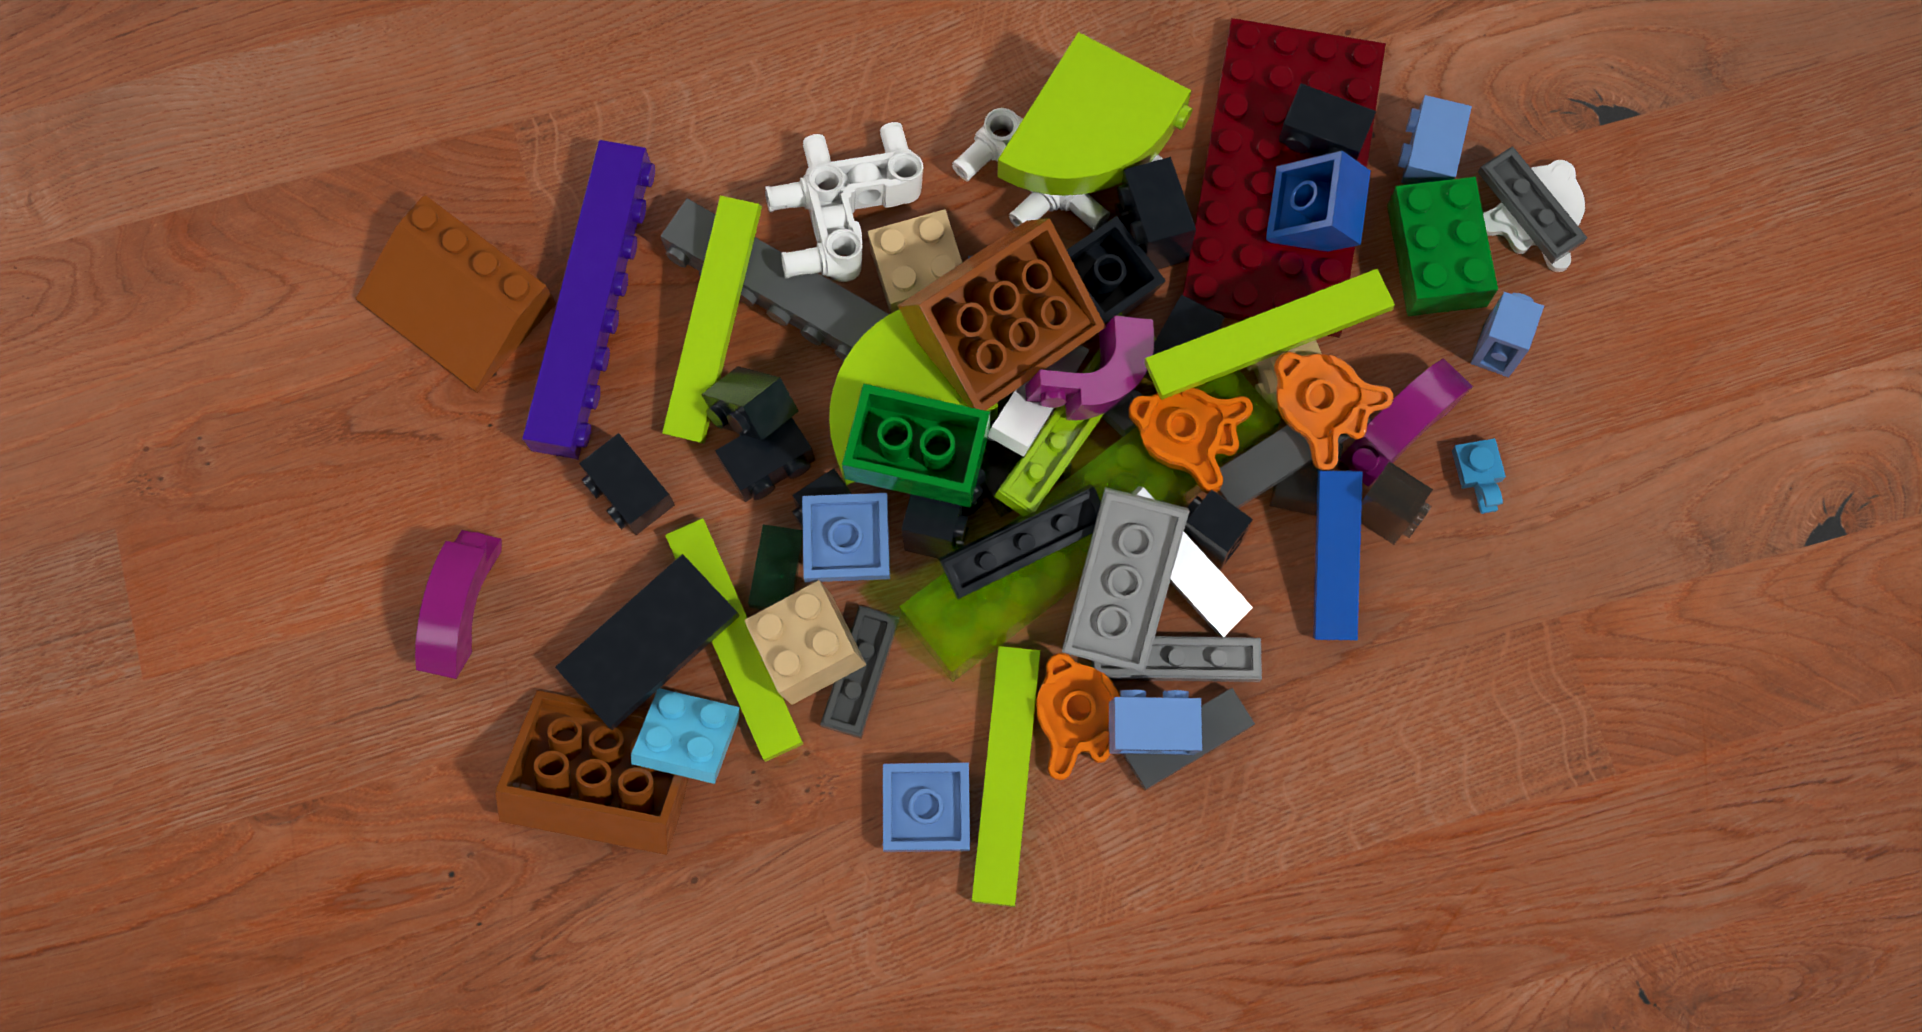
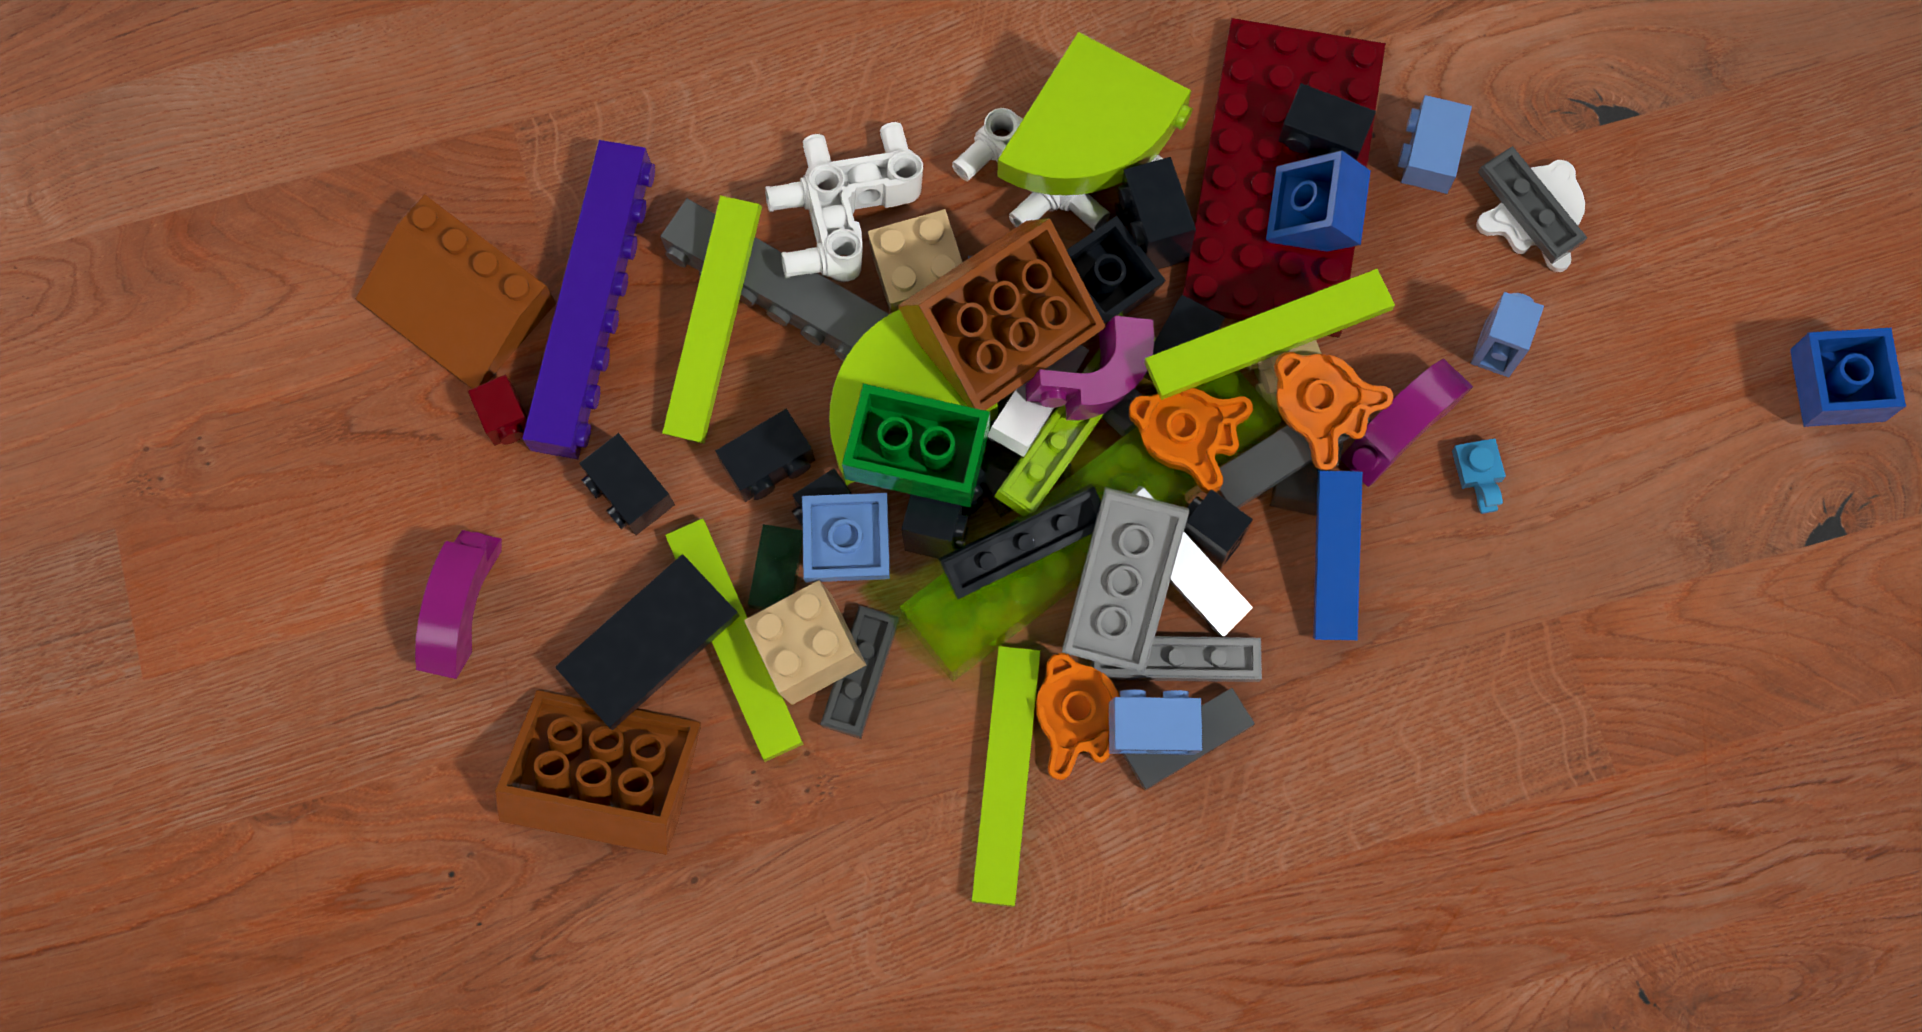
medium azure plate [631,688,740,784] -> none
black brick [701,366,799,440] -> none
medium blue plate [883,763,970,852] -> none
clear smoke brick [1361,461,1433,545] -> none
green brick [1387,177,1498,316] -> none
none -> dark red brick [468,374,528,446]
none -> blue brick [1790,328,1906,427]

